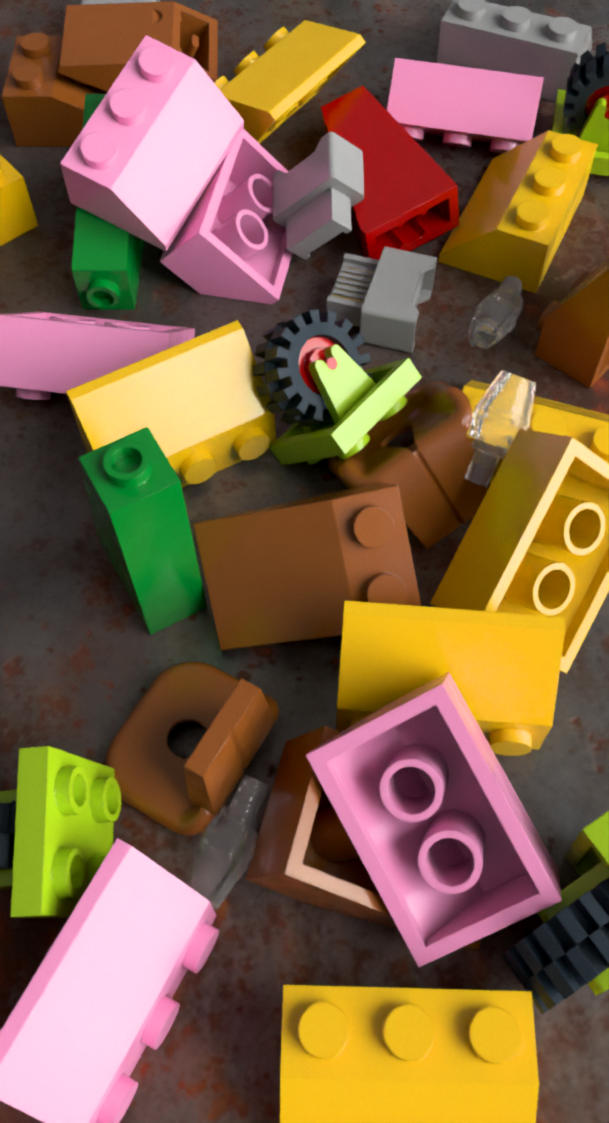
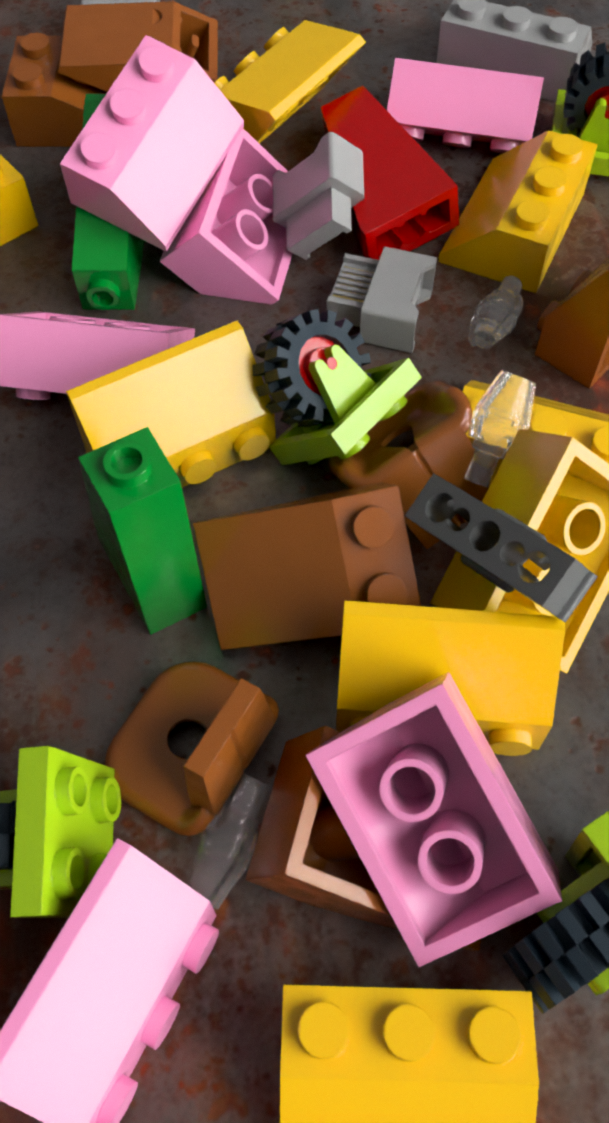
none -> dark grey piece [405,473,598,623]

